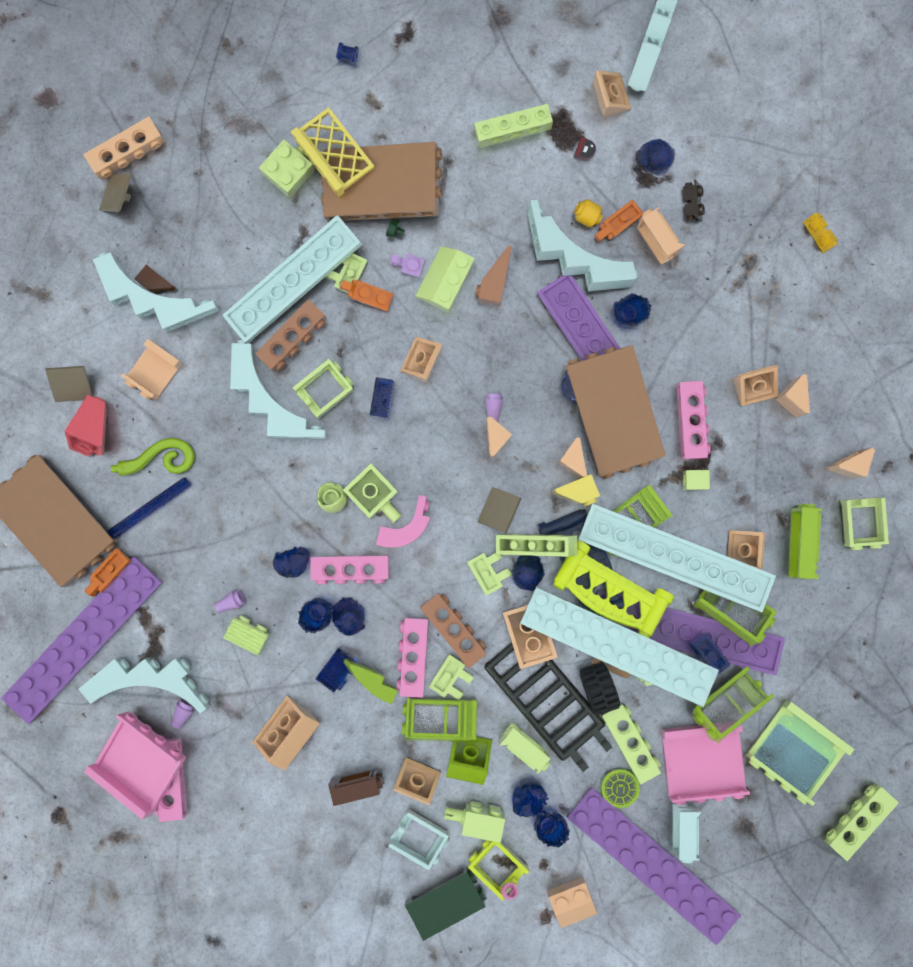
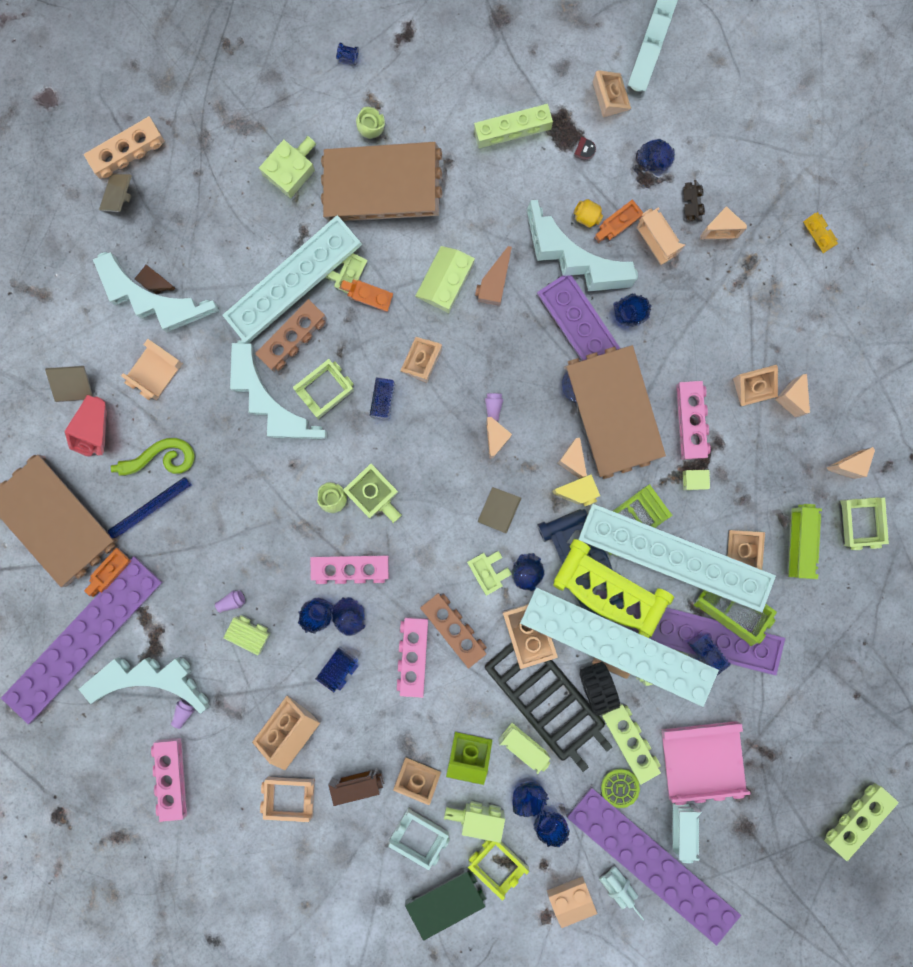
bright pink panel [84,712,186,819] -> none
clear blue hair [273,546,310,578] -> none
light yellow fence [291,107,375,197] -> none
lime slope [344,659,398,705] -> none
bright pink arch [376,495,430,547] -> none
dark green tile [386,219,405,239] -> none
lavender plate [390,254,425,278] -> none
lime door [402,698,477,743] -> none
yellowish green plate [429,654,474,700] -> none
yellowish green brick [496,534,577,557] -> none
bright pink hinge [501,883,518,900] -> none
door [692,666,774,744] -> none
clear light blue panel [746,700,855,806] -> none
none -> light nougat window [260,776,315,822]
none -> yellowish green hair [356,107,385,139]
none -> light aqua piece [599,866,644,920]
none -> light nougat slope [700,206,747,240]

